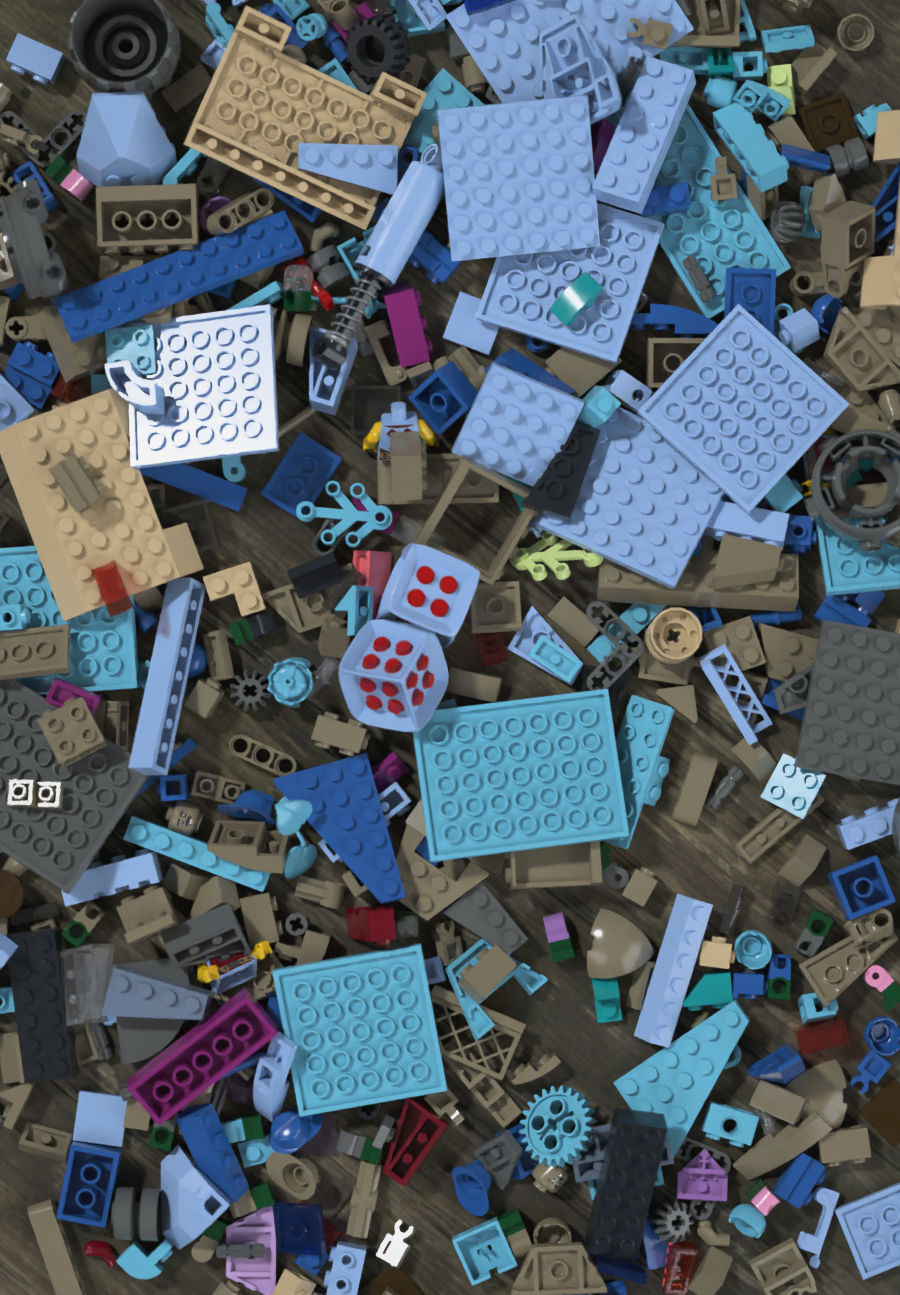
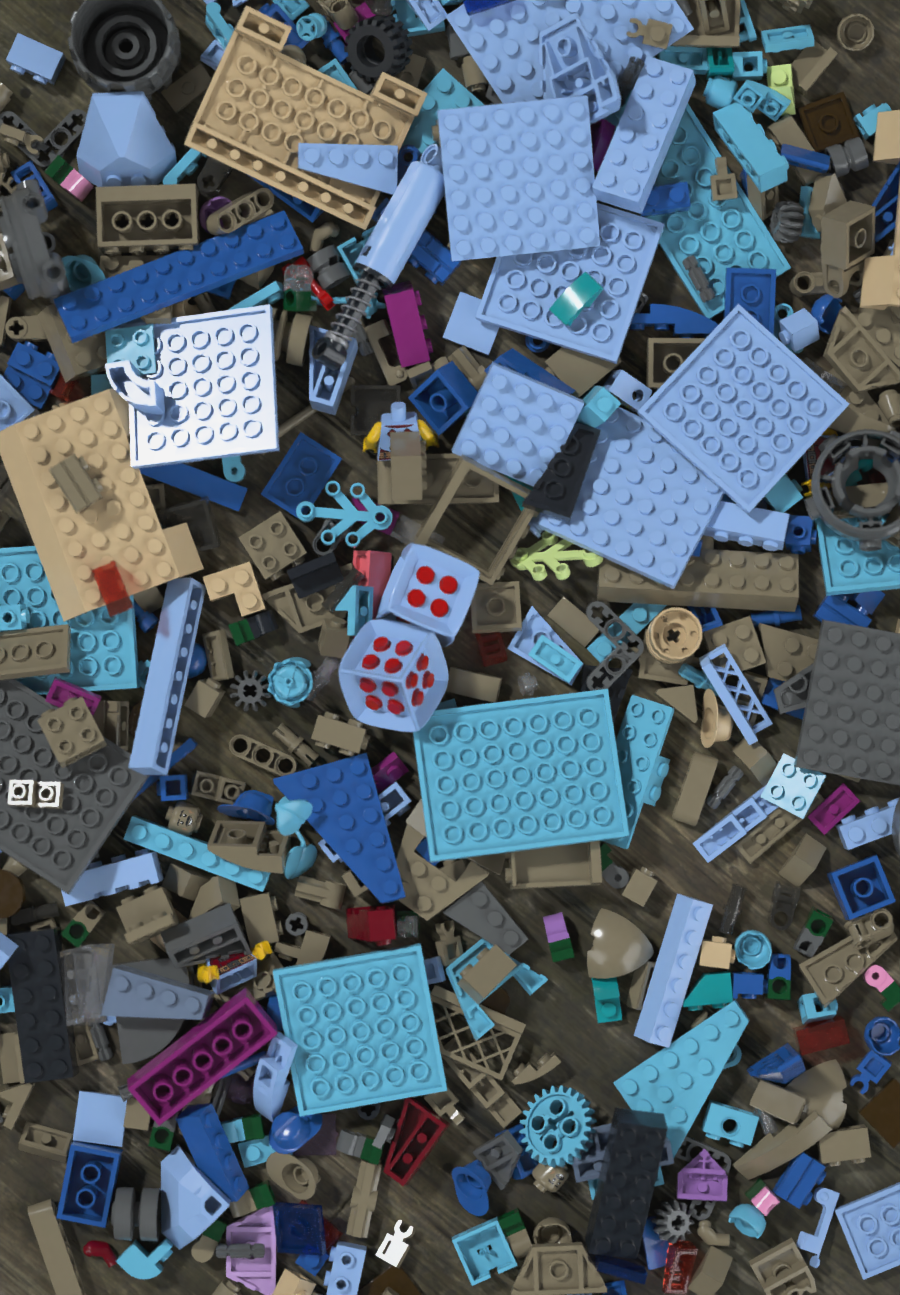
dark tan slope [711,534,784,589] -> none
none -> medium azure piece [62,255,106,291]
none -> dark tan brick [239,511,308,581]
none -> dark tan pin [272,722,319,767]
none -> clear plate [518,672,538,696]
none -> medium azure axle [678,663,718,696]
none -> light blue slope [693,784,779,863]
none -> tan piece [701,689,733,748]
none -> magenta plate [807,783,860,835]

